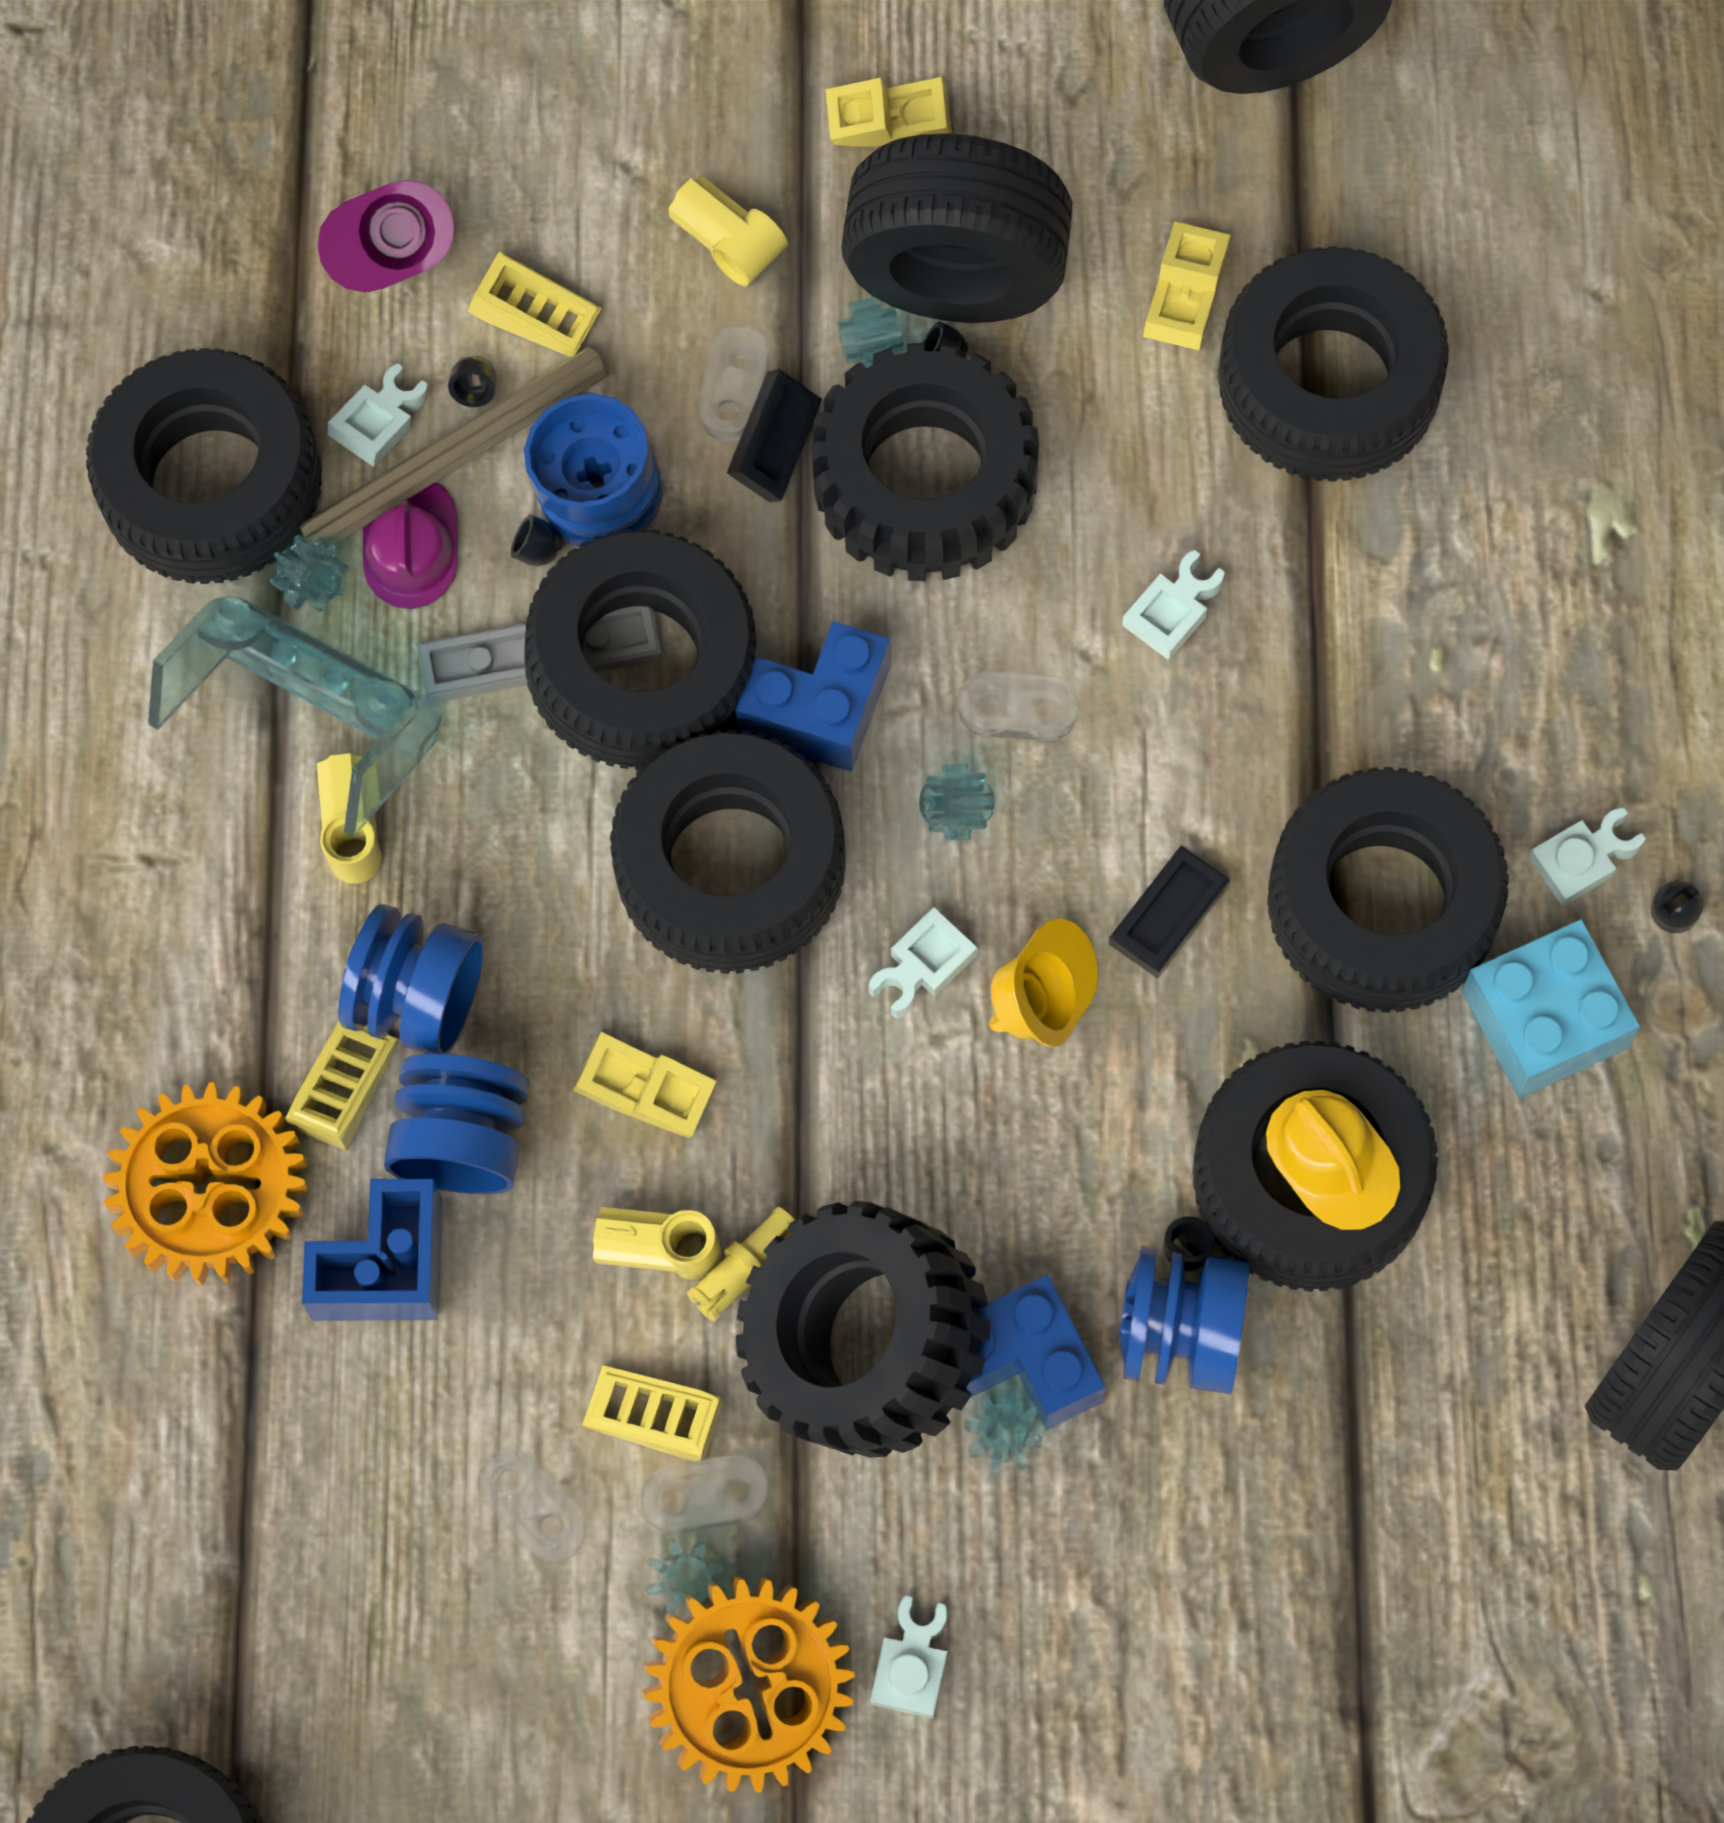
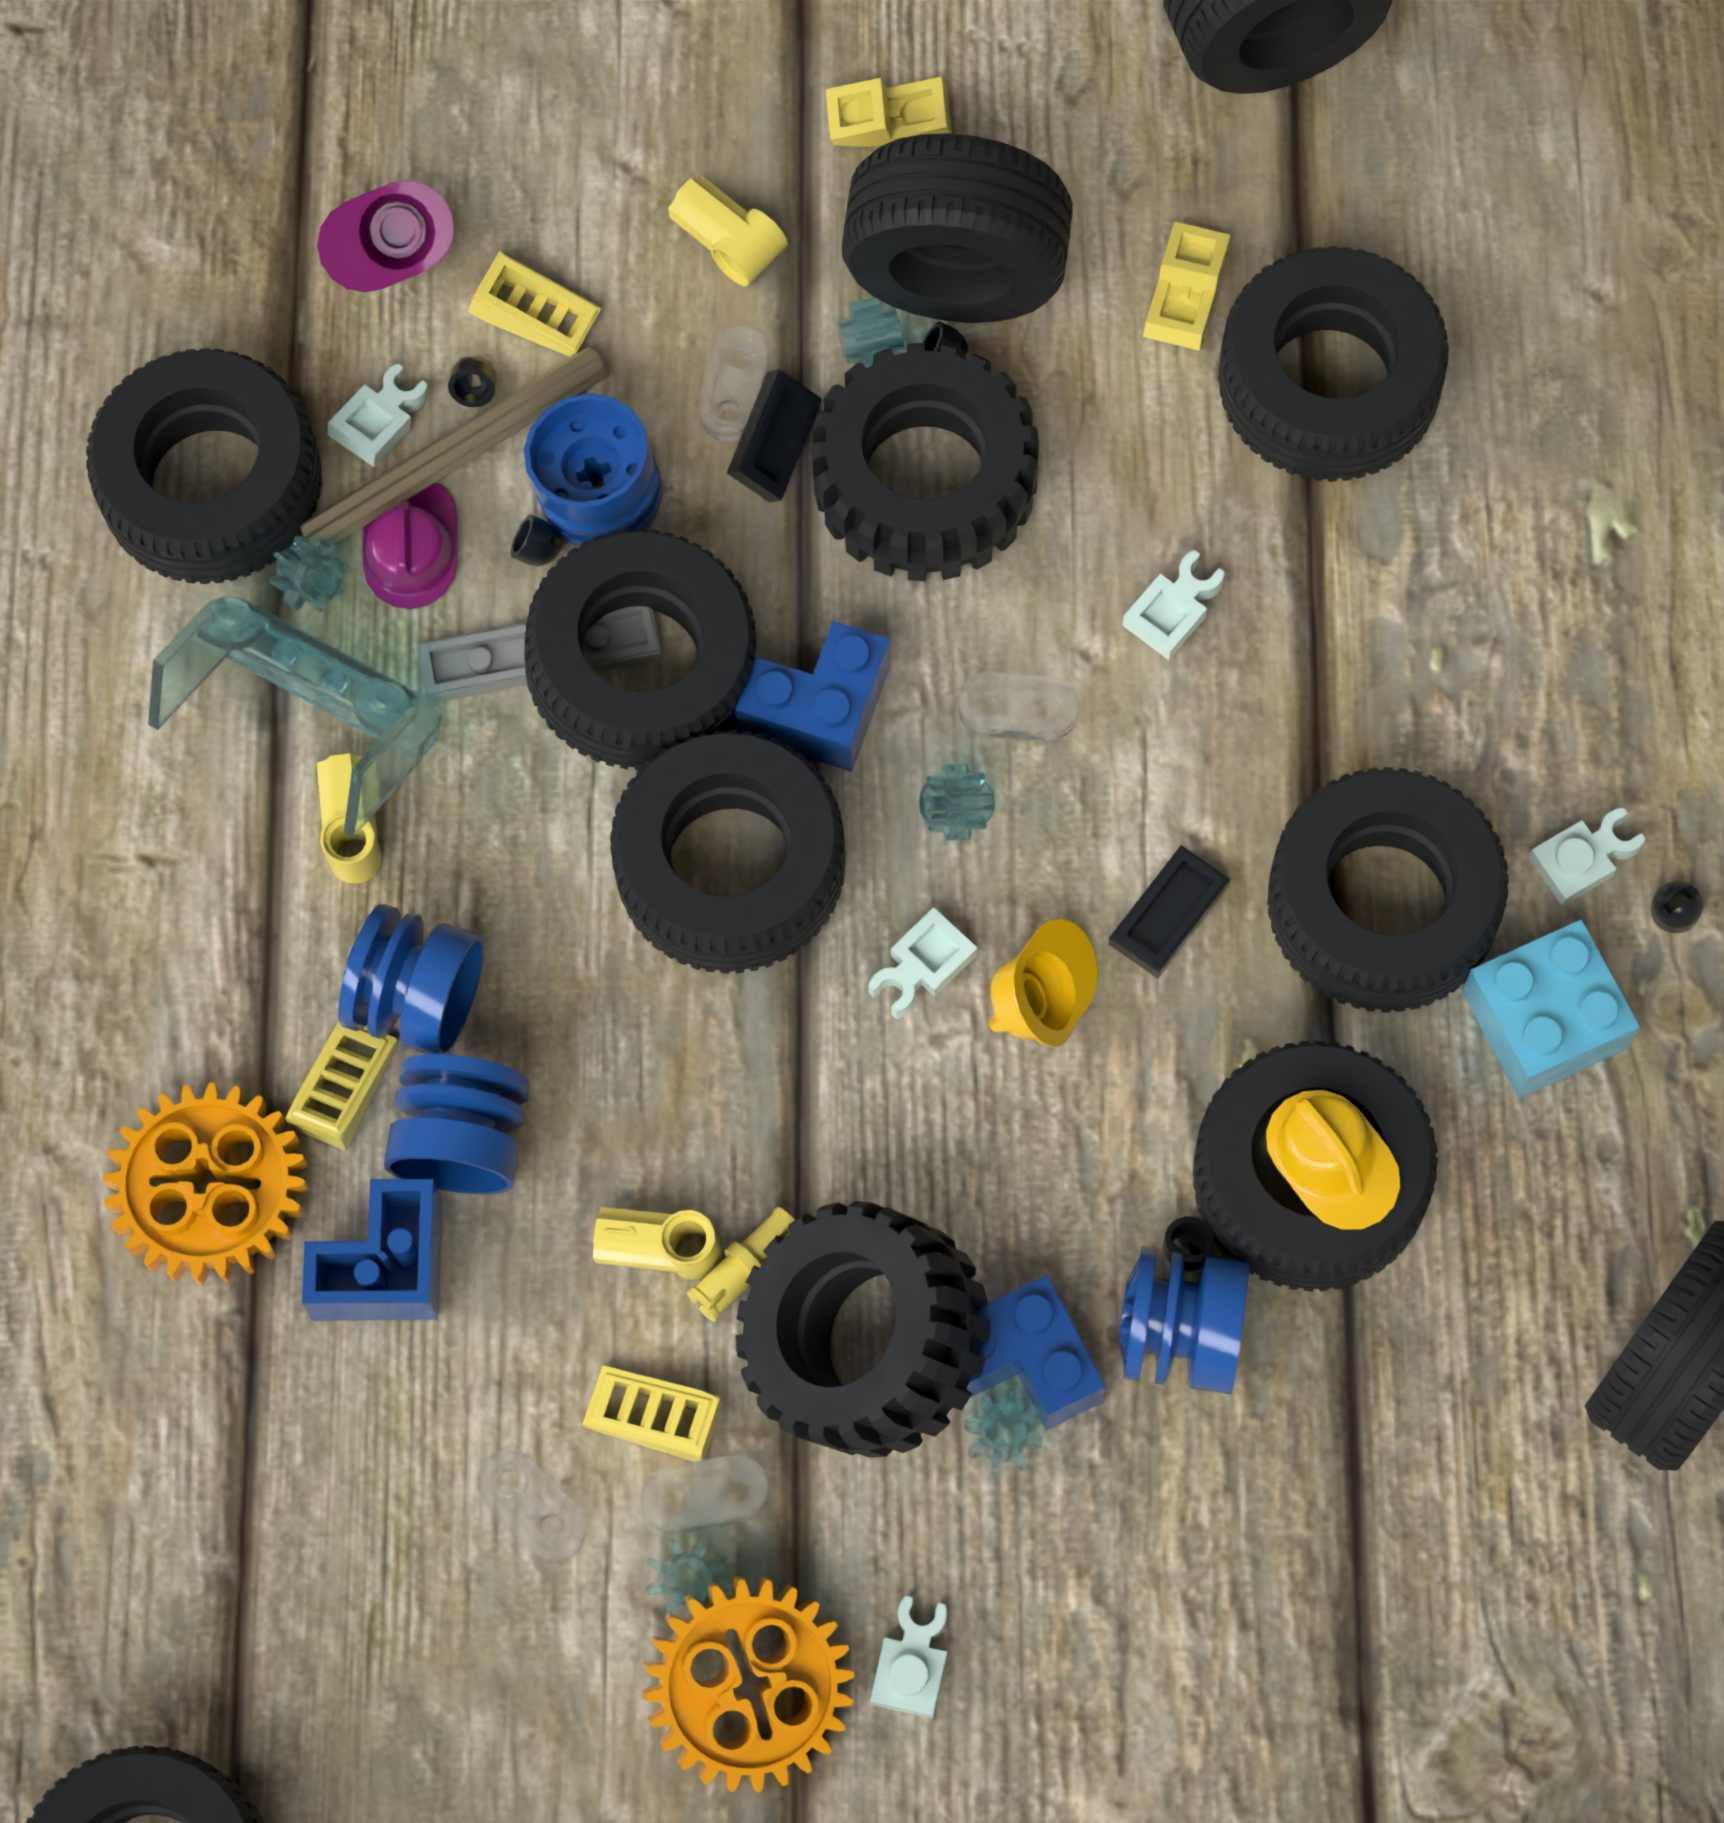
light yellow slope [572,1032,717,1138] -> none

